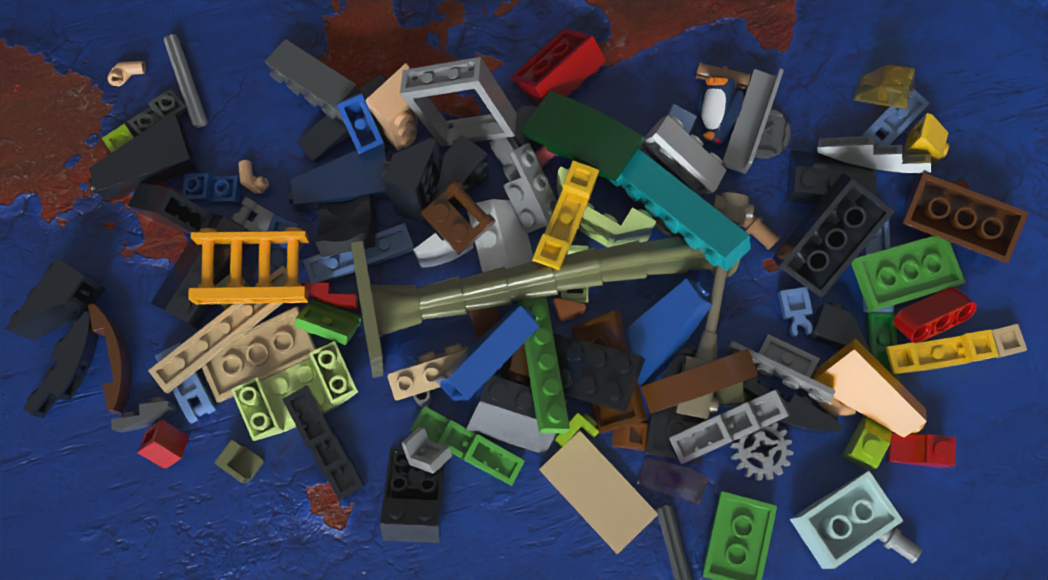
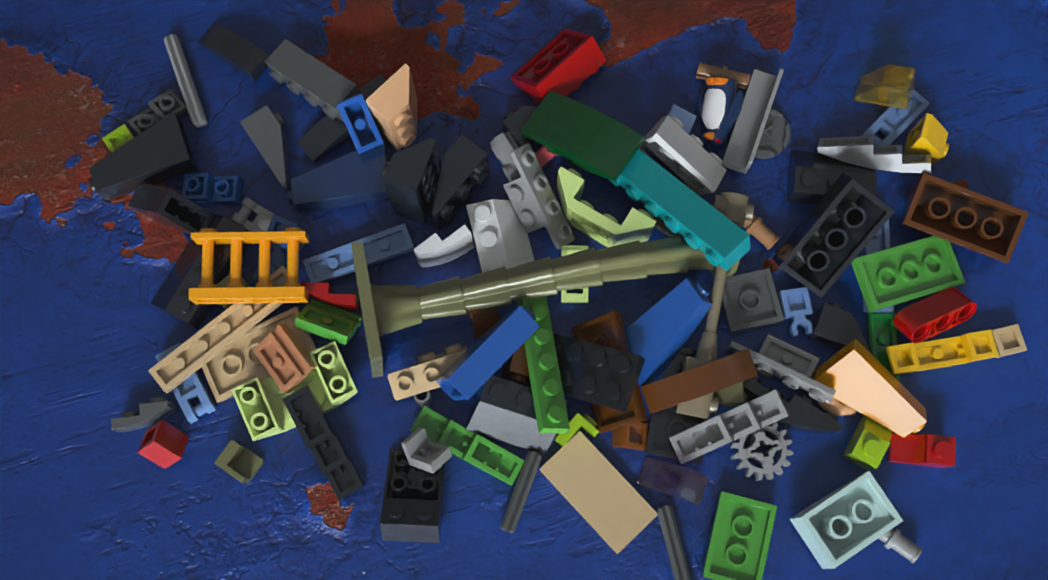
black slope [5,258,106,341] -> none
black slope [23,311,99,418] -> none
reddish brown slope [88,303,131,414] -> none
light nougat arm [107,61,146,86] -> none
light nougat arm [238,160,269,194] -> none
black brick [315,194,376,257] -> none
light grey window [400,57,517,147] -> none
reddish brown plate [421,180,496,255] -> none
yellow slope [533,161,599,270] -> none
dark orange slope [553,298,586,322] -> none
none -> black slope [198,23,269,82]
none -> dark grey slope [240,105,291,193]
none -> nougat plate [253,324,317,393]
none -> dark grey axle [500,450,542,533]
none -> dark grey plate [721,268,784,334]

